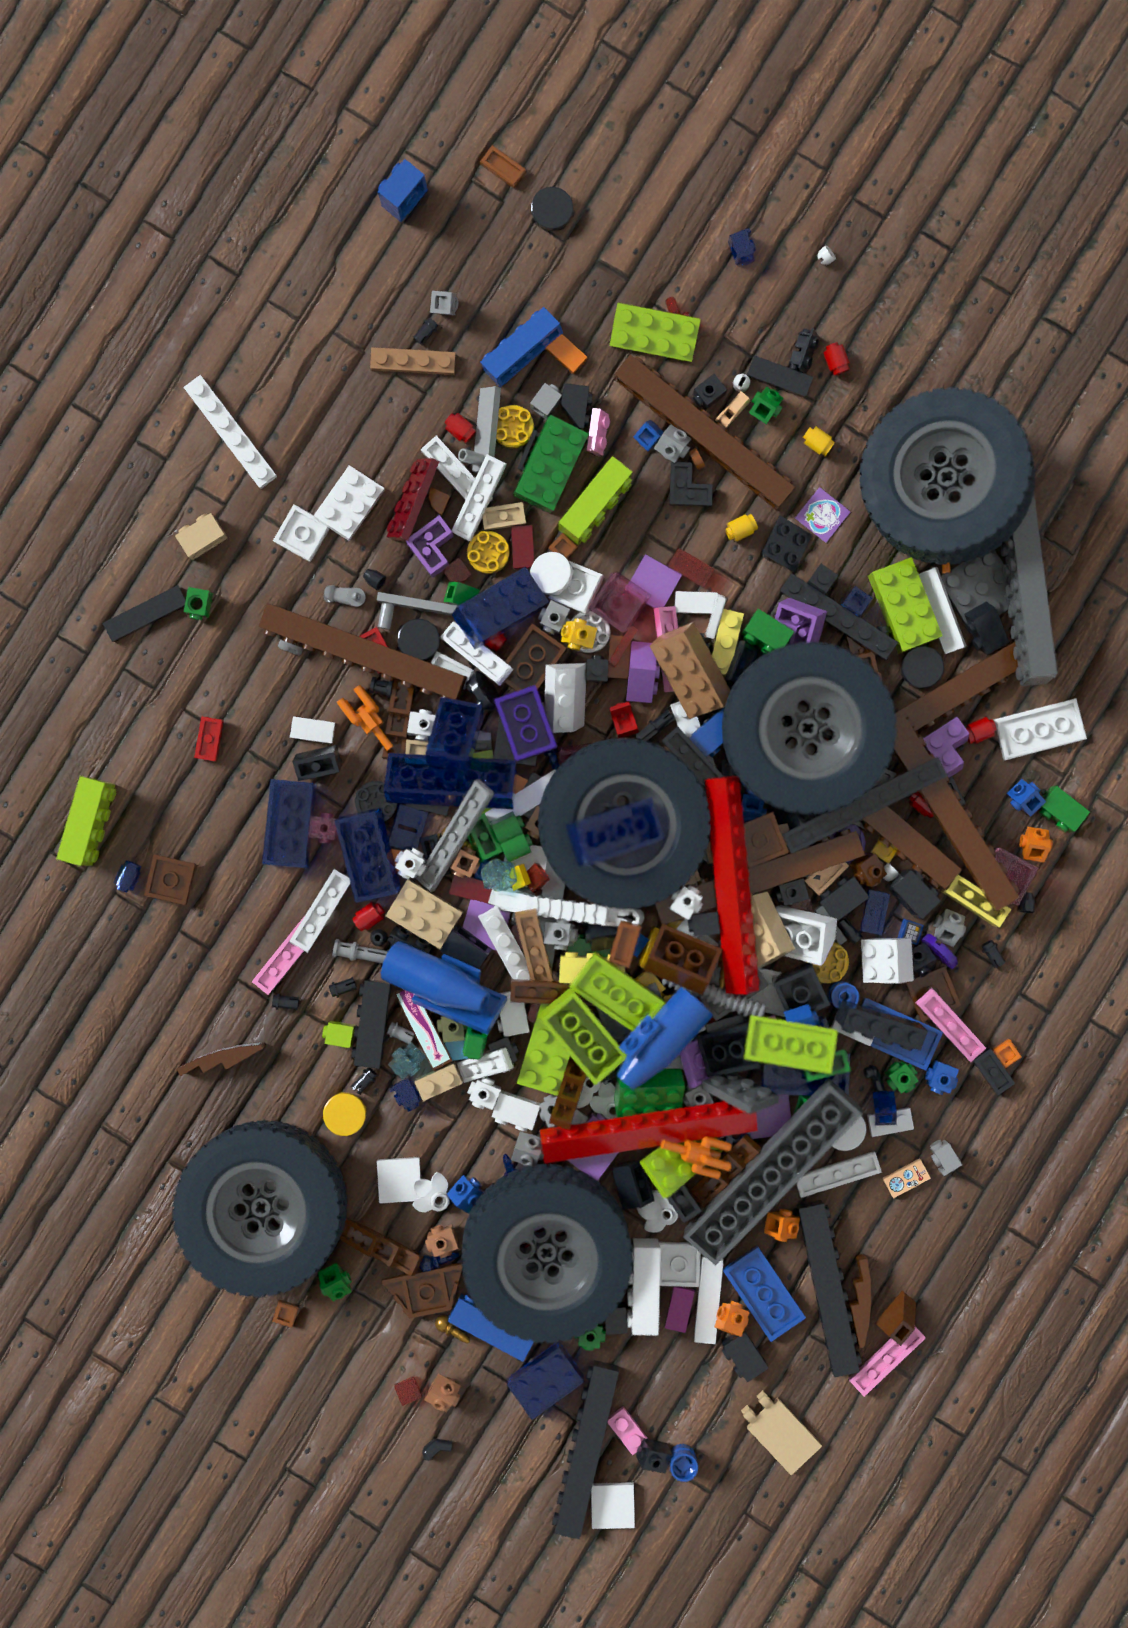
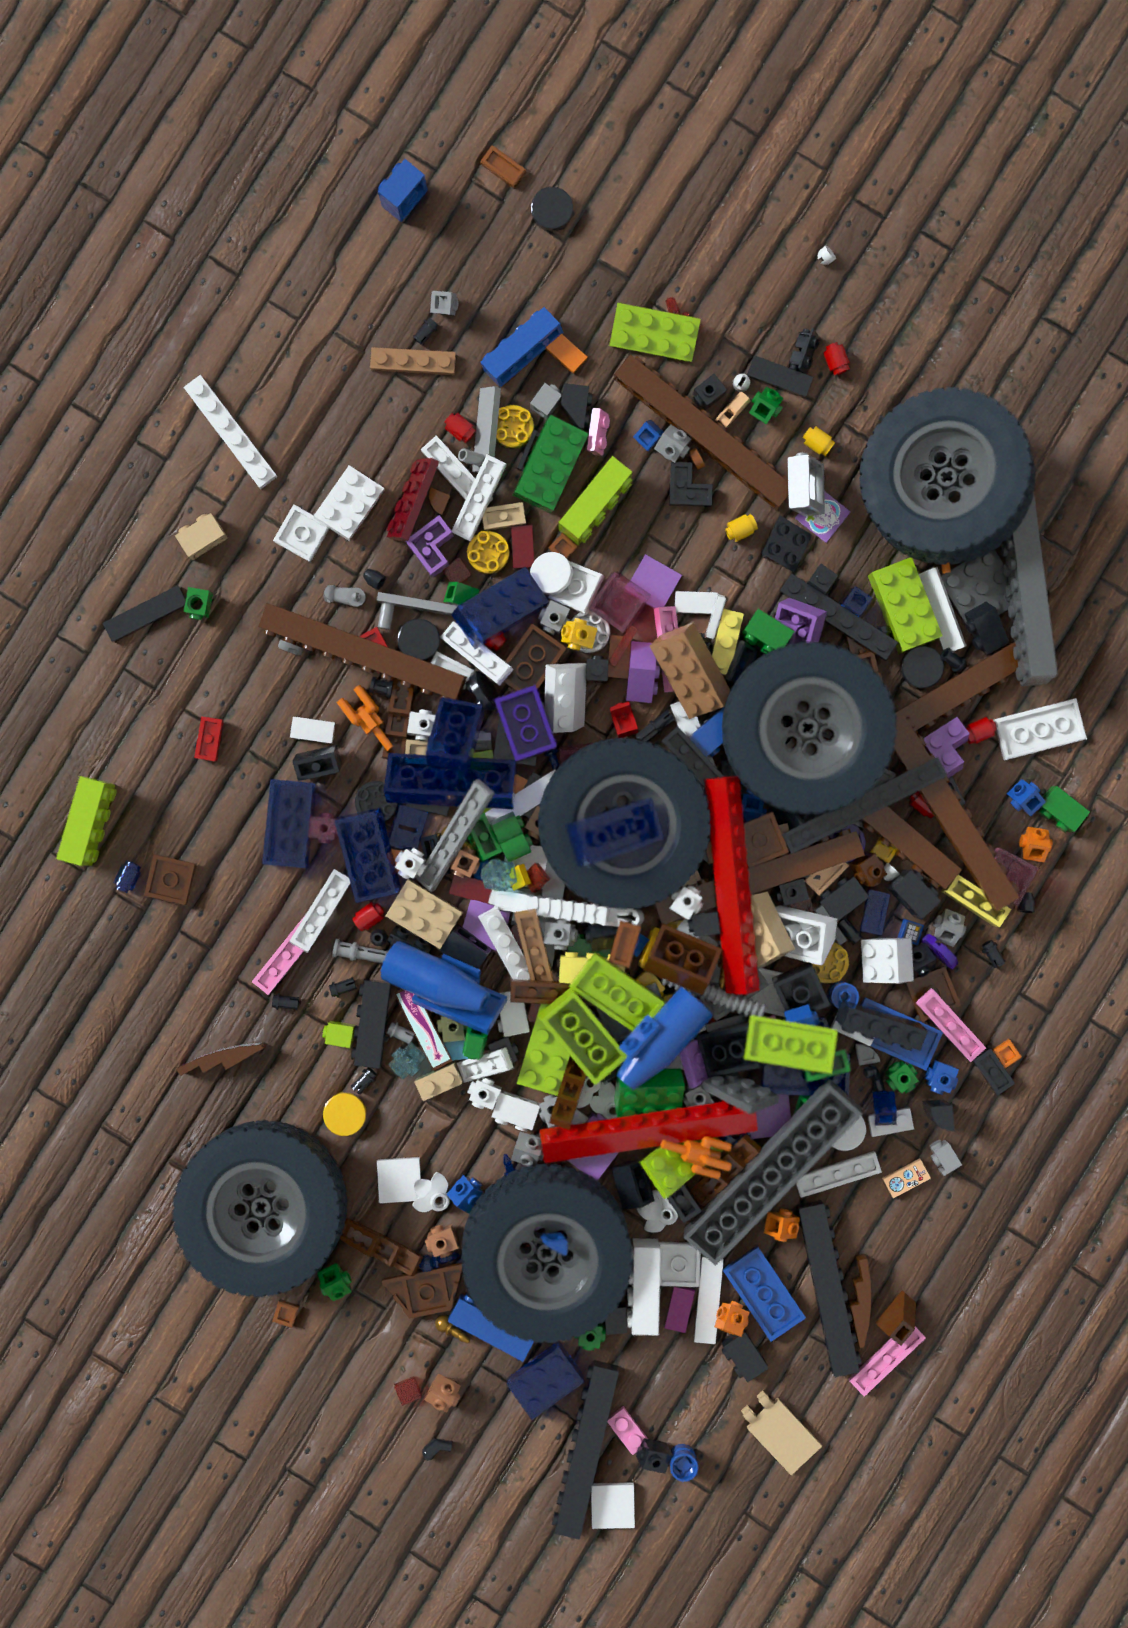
clear blue brick [389,1076,422,1112] -> none
clear red plate [667,548,714,588] -> none
clear blue brick [728,228,756,265] -> none
none -> blue slope [540,1232,567,1255]
none -> window [788,453,825,516]
none -> light grey tile [855,1044,880,1066]
none -> black brick [922,1099,955,1131]
none -> black pin [940,648,967,673]

